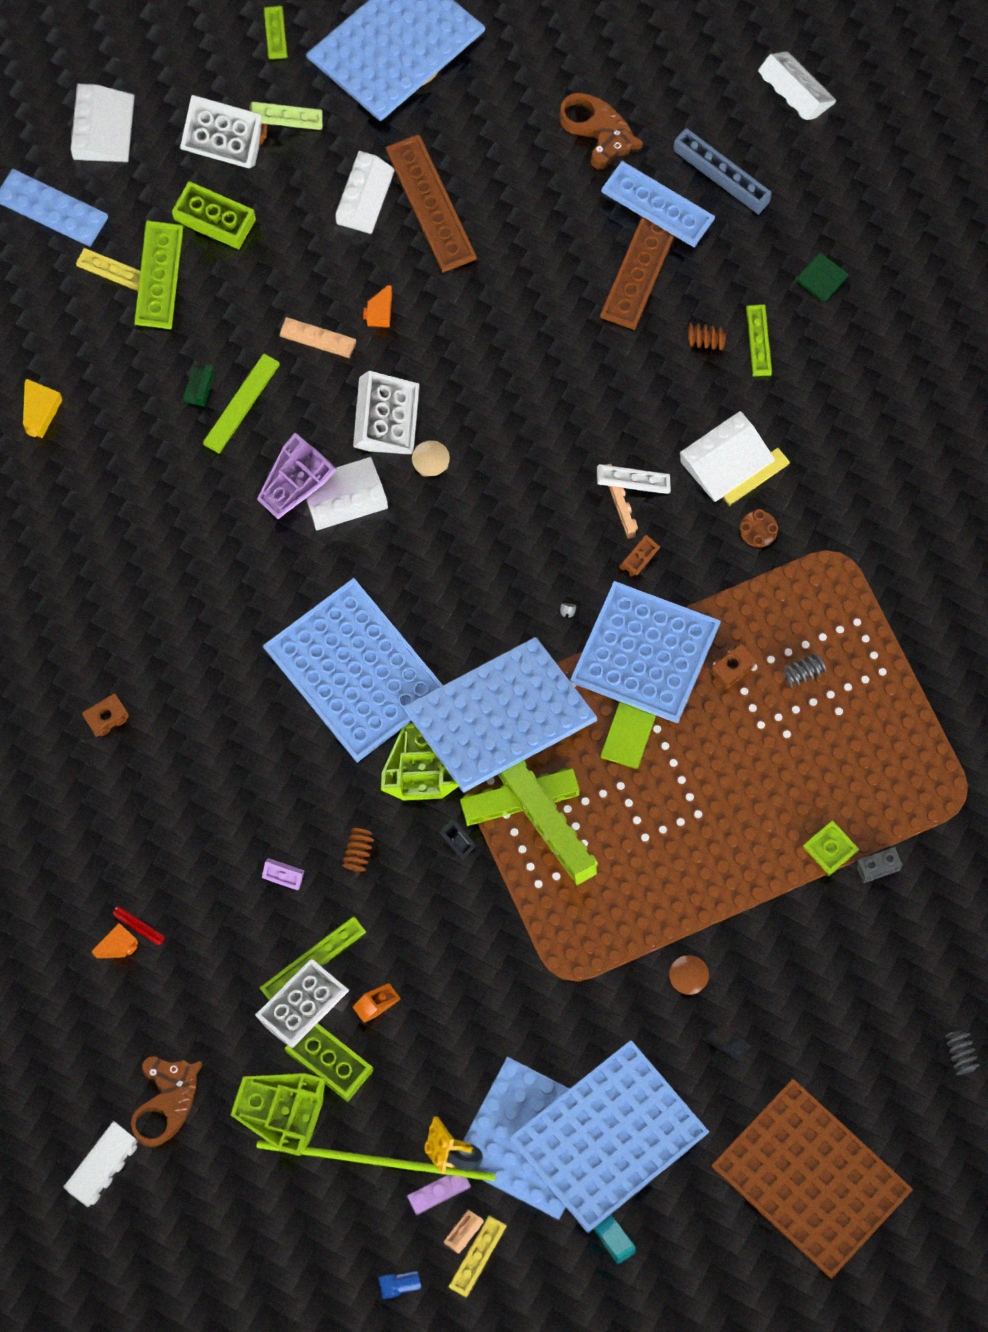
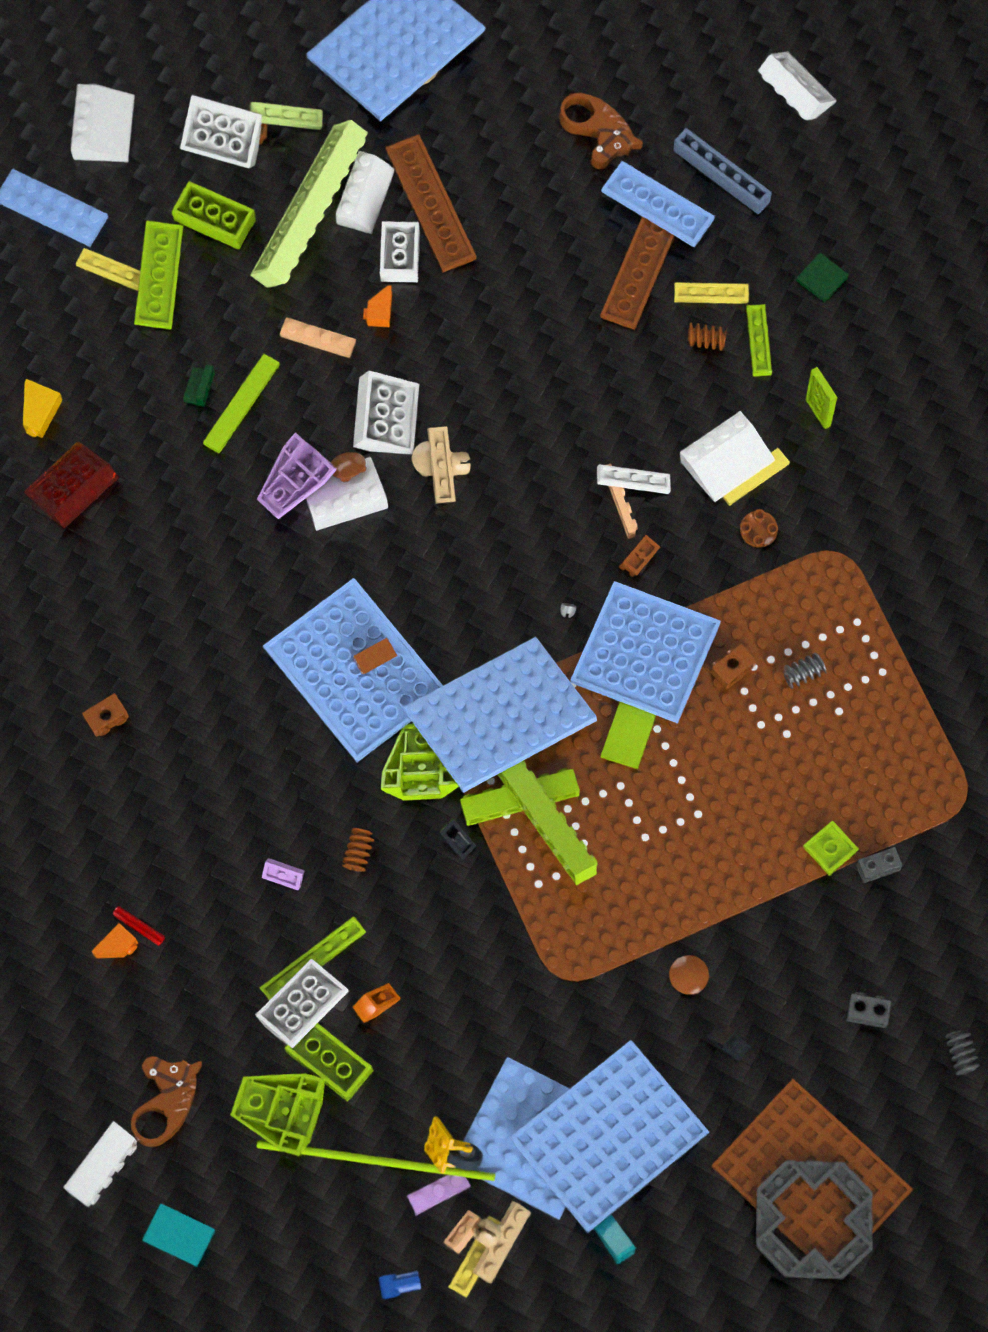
lime plate [264,6,287,59] -> none
none -> clear red slope [24,442,119,528]
none -> teal tile [143,1204,215,1267]
none -> yellowish green brick [251,120,367,288]
none -> dark orange dish [330,452,366,482]
none -> dark orange hinge [353,638,397,675]
none -> white brick [380,222,420,282]
none -> tan plate [427,427,471,504]
none -> tan plate [473,1201,531,1283]
none -> light yellow tile [674,283,749,304]
none -> dark grey plate [756,1160,872,1279]
none -> lime tile [805,367,837,429]
none -> dark grey brick [846,992,891,1028]

